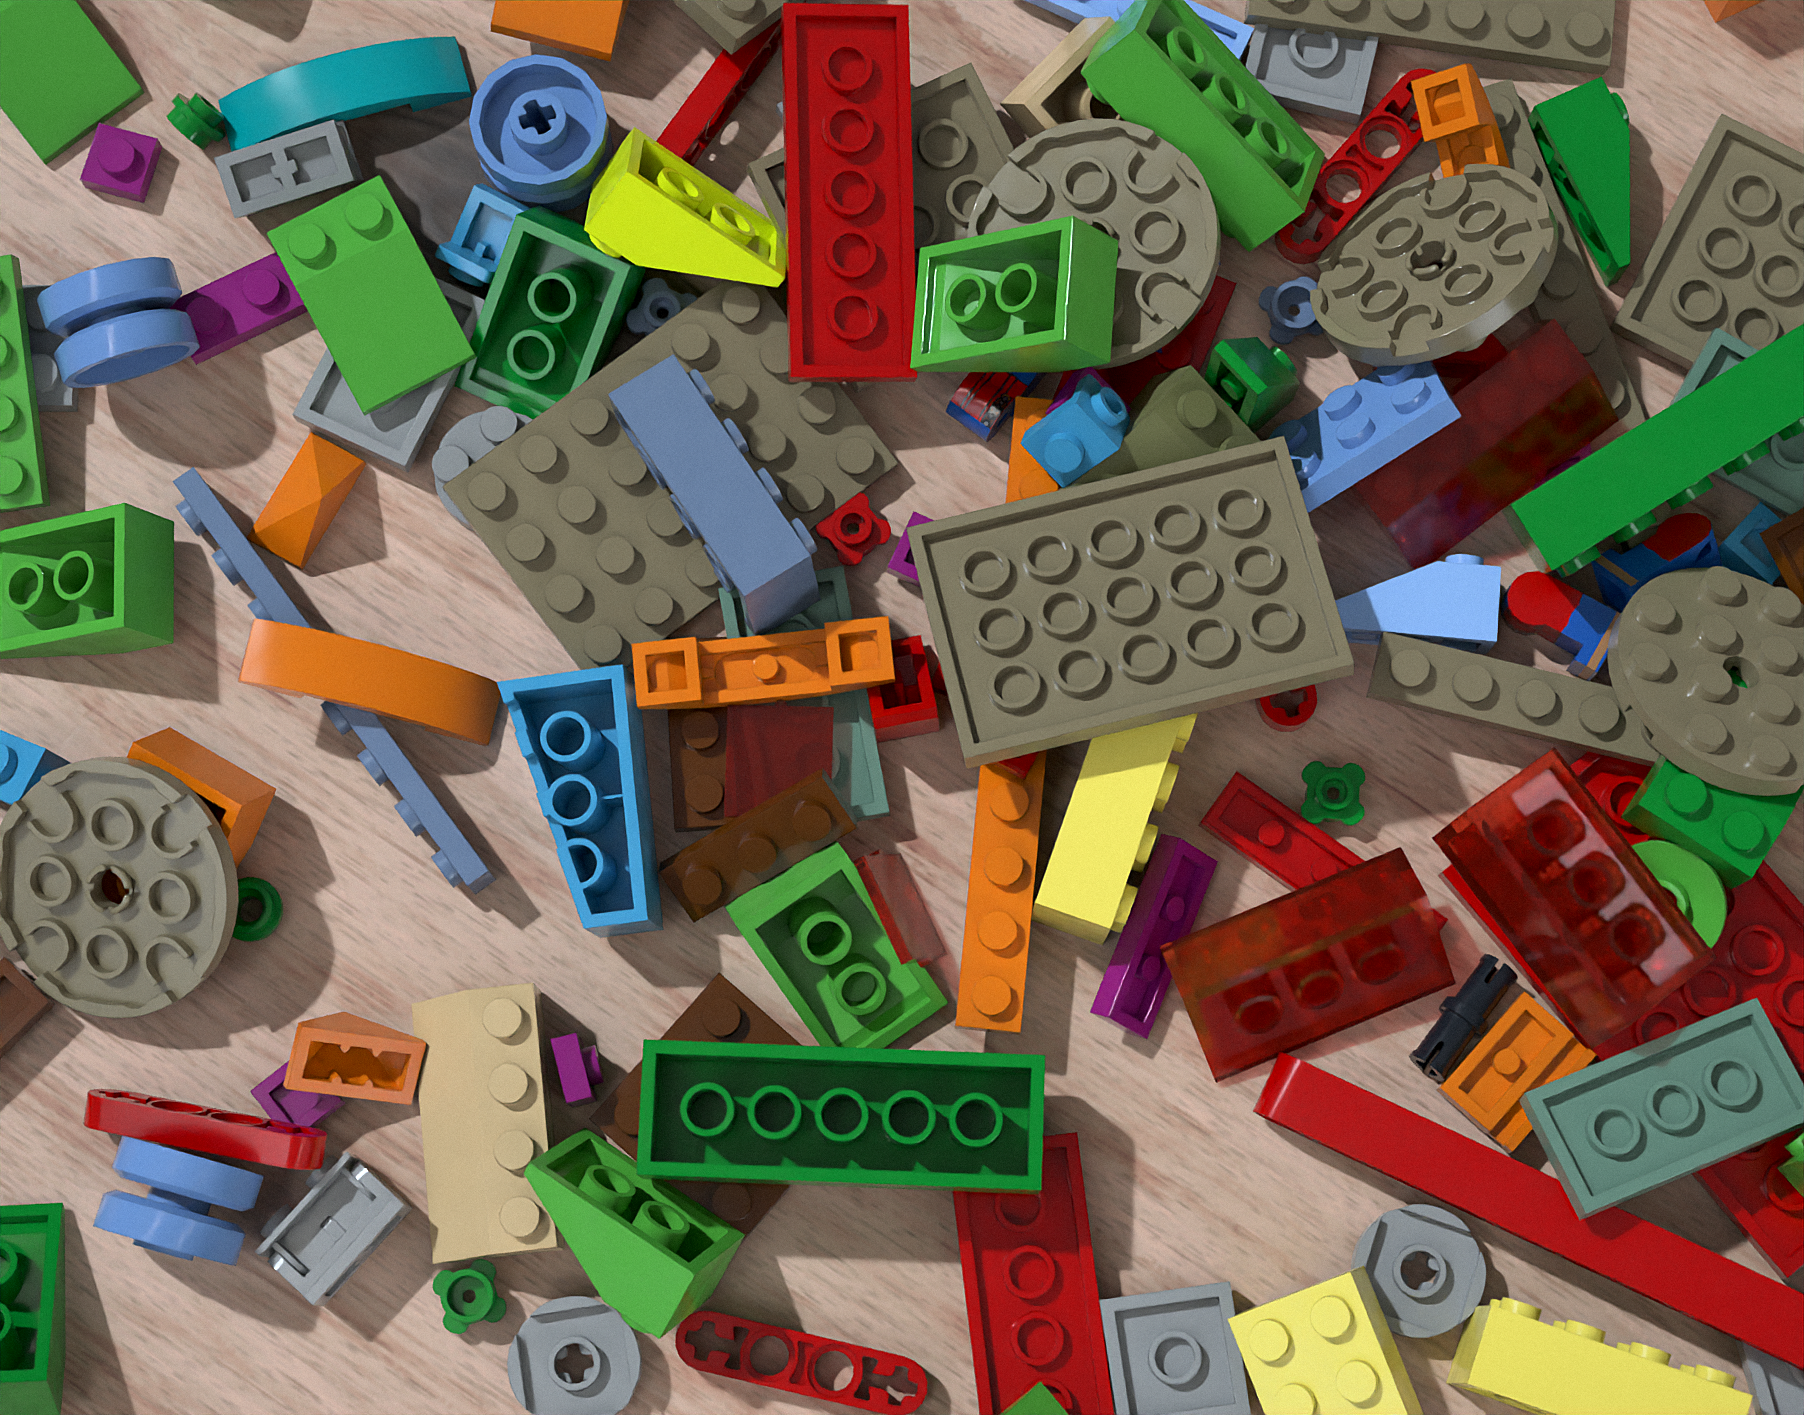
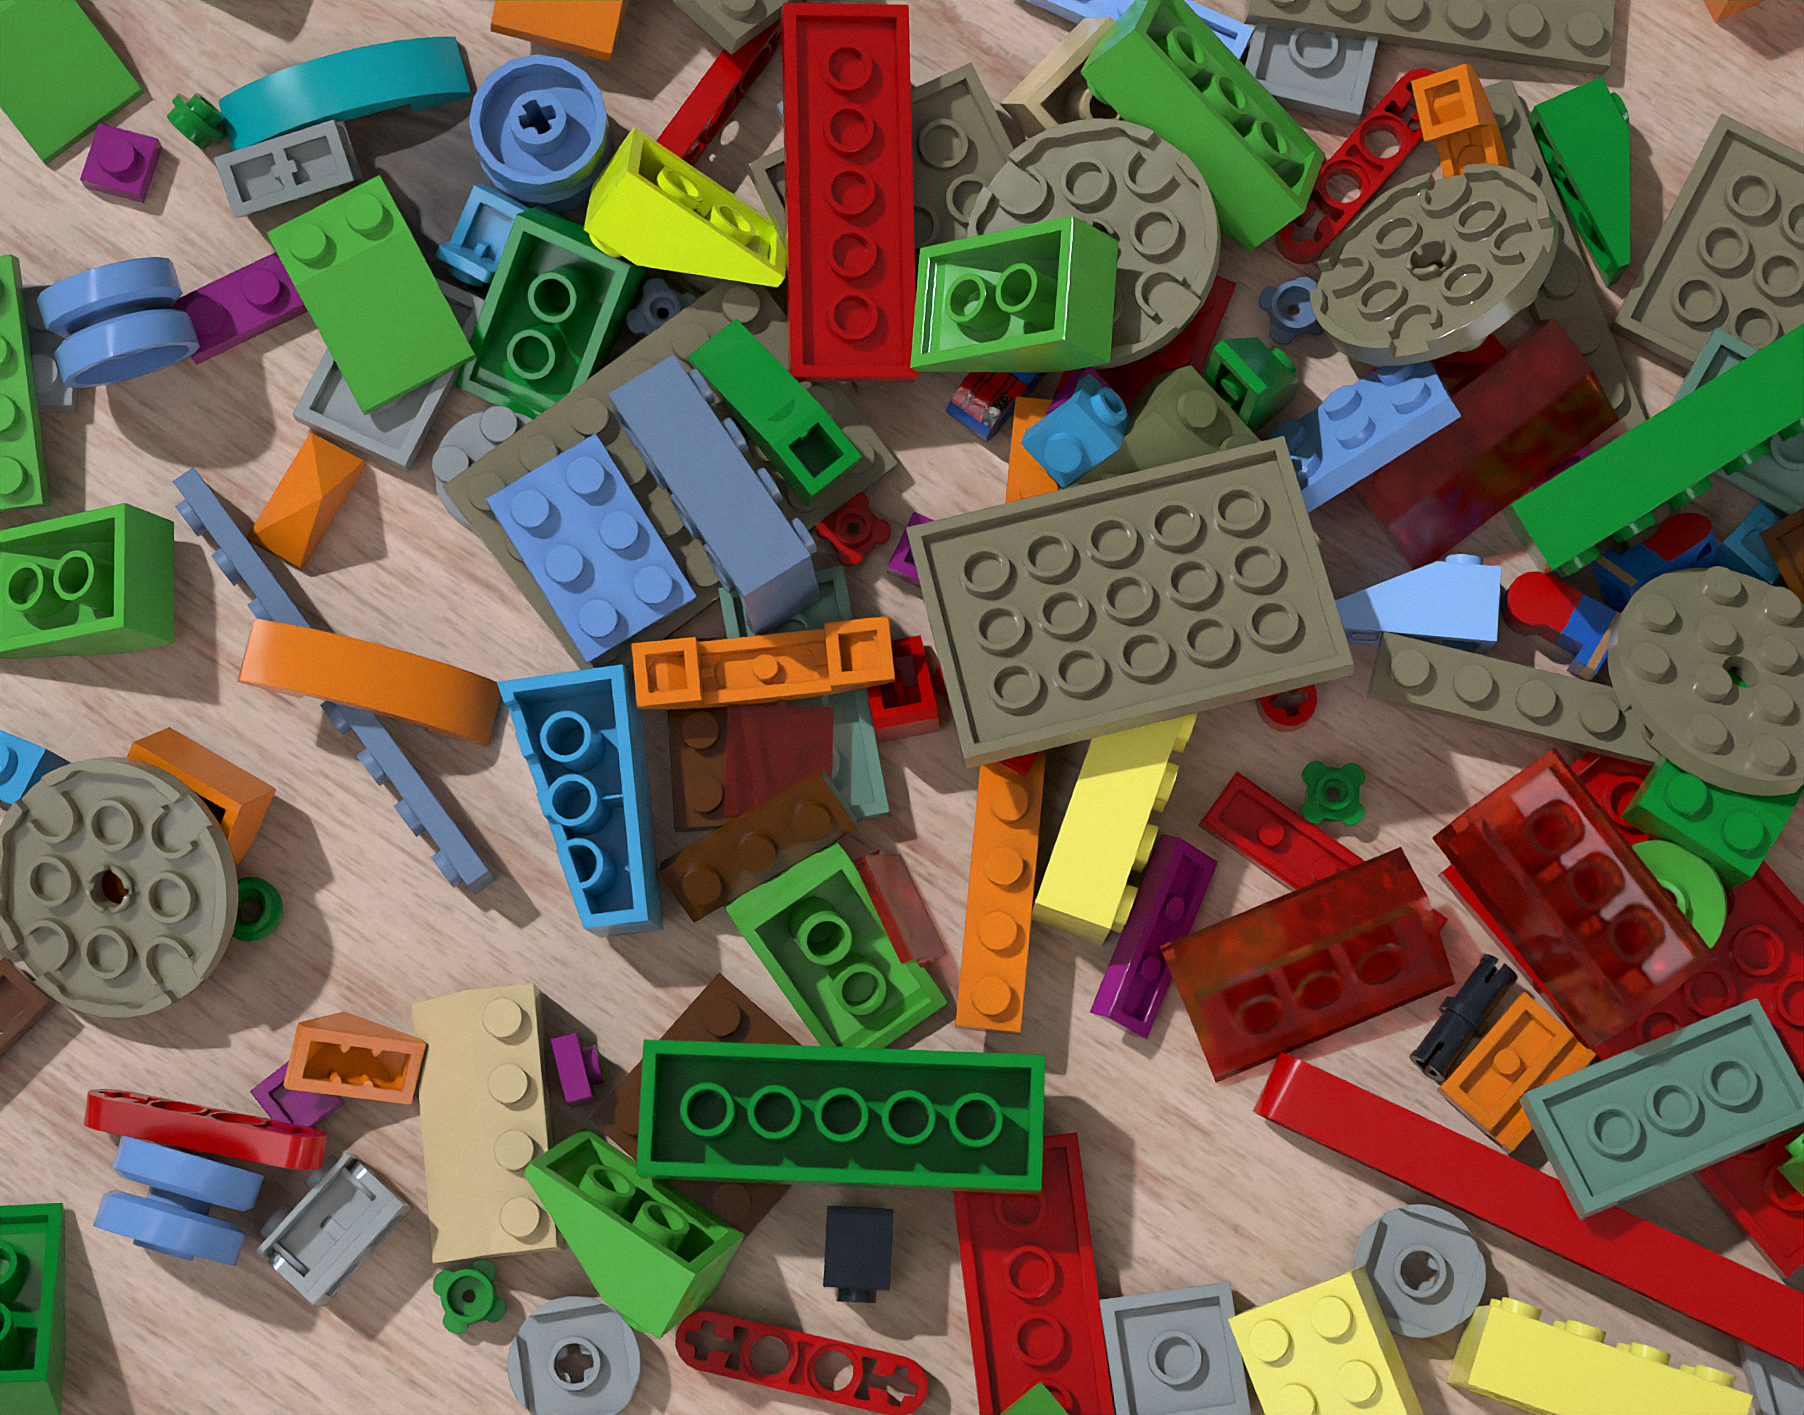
none -> medium blue plate [486,433,697,665]
none -> green slope [687,318,862,507]
none -> black brick [823,1206,894,1304]

